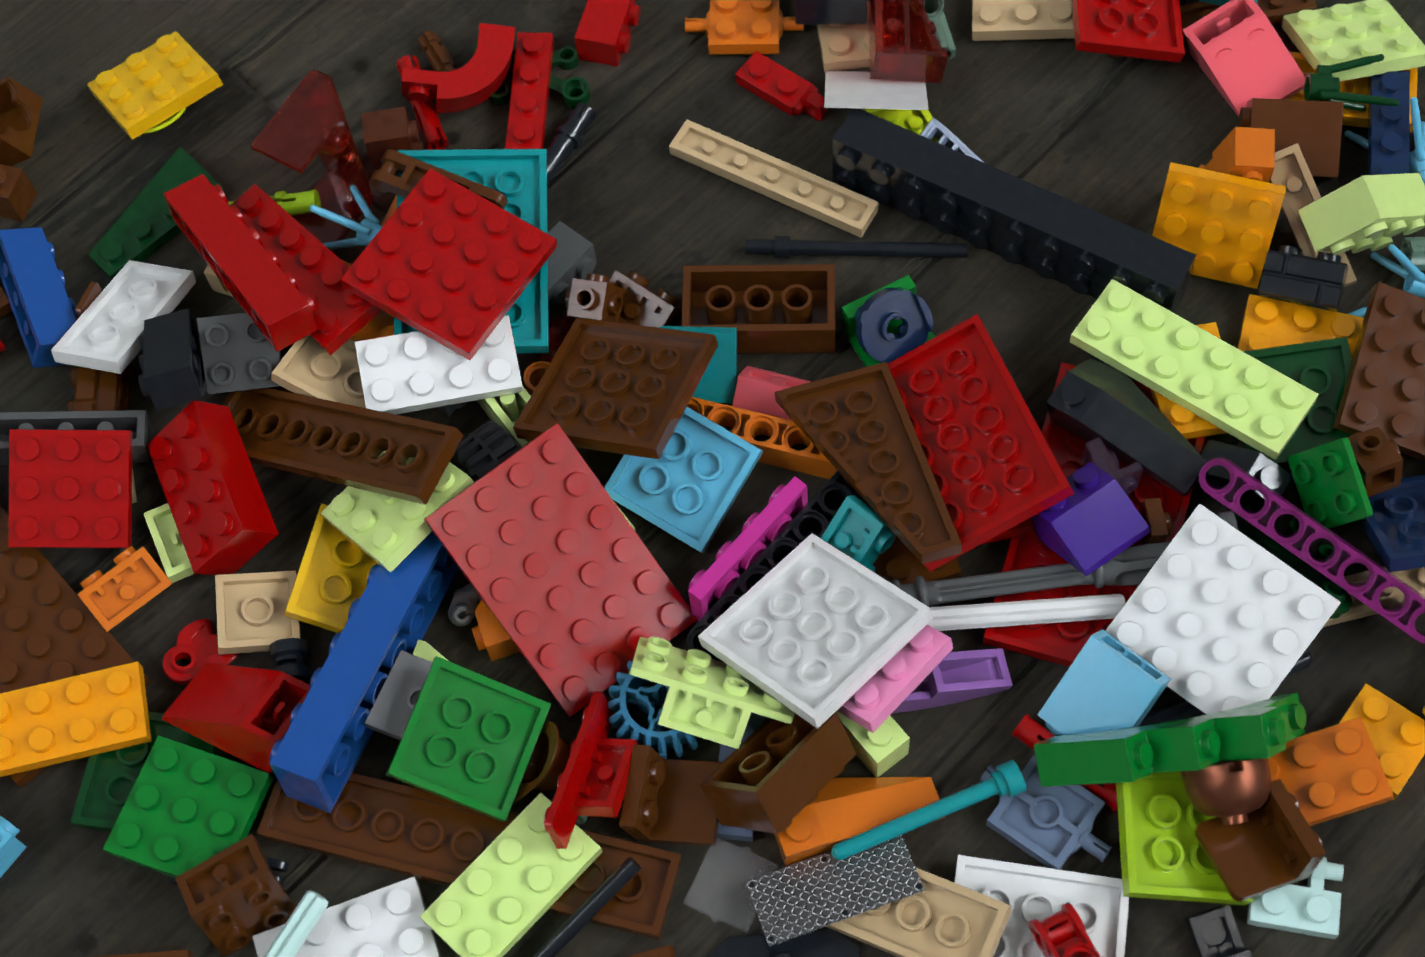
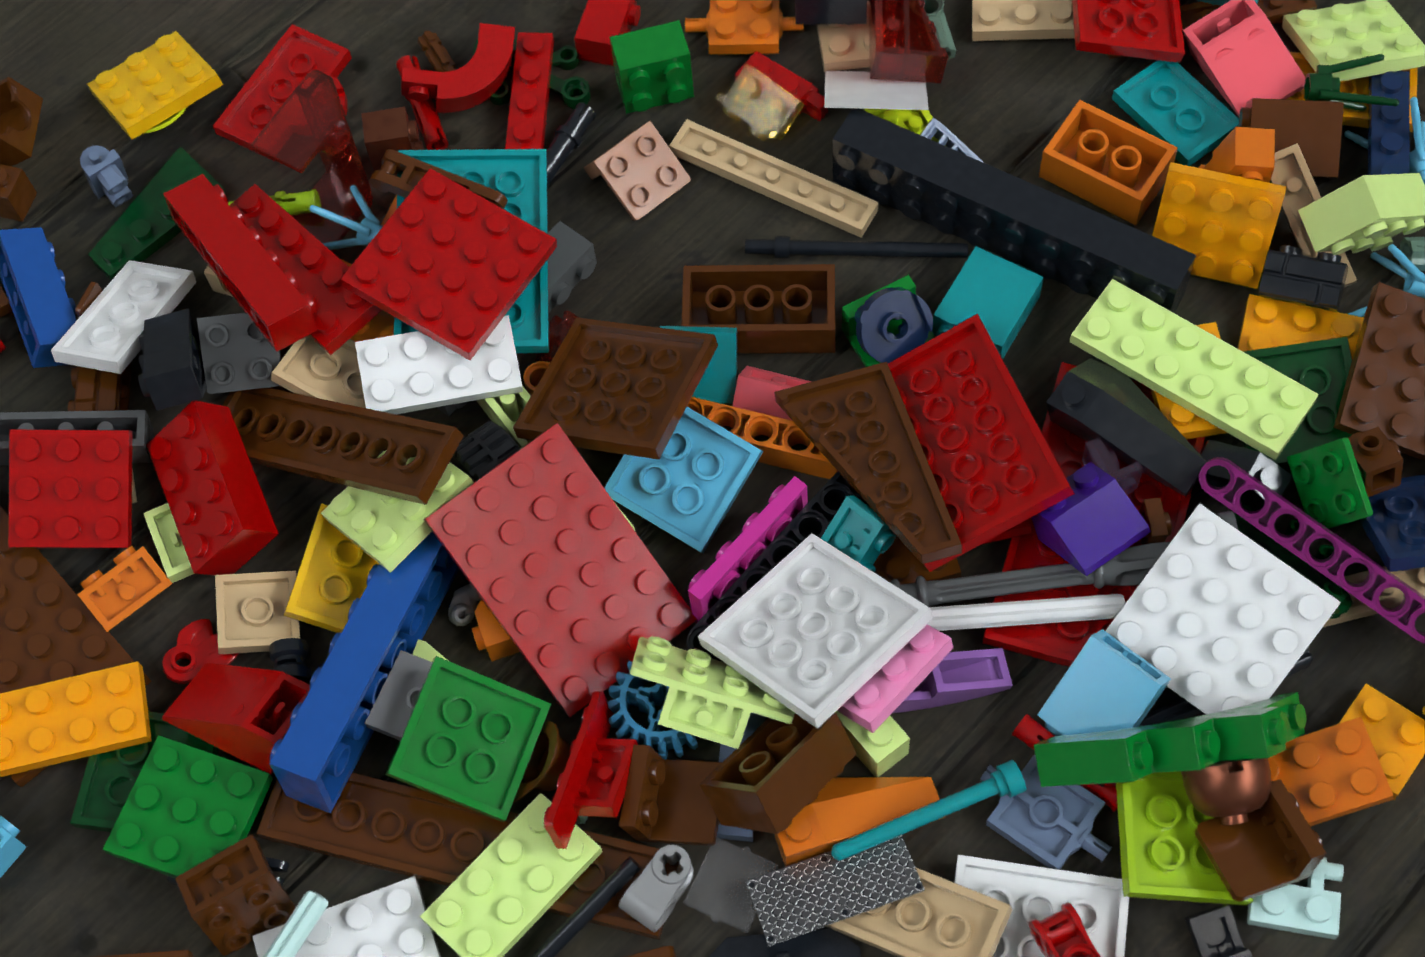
reddish brown brick [565,273,624,323] -> none
reddish brown bracket [609,270,682,328] -> none
none -> sand blue hips [80,146,133,207]
none -> red plate [213,24,352,161]
none -> nougat bracket [584,121,691,221]
none -> green brick [610,20,694,114]
none -> light grey piece [619,845,693,933]
none -> clear yellow bracket [715,64,805,141]
none -> teal brick [932,246,1044,359]
none -> orange brick [1039,100,1178,225]
none -> teal plate [1112,60,1239,166]

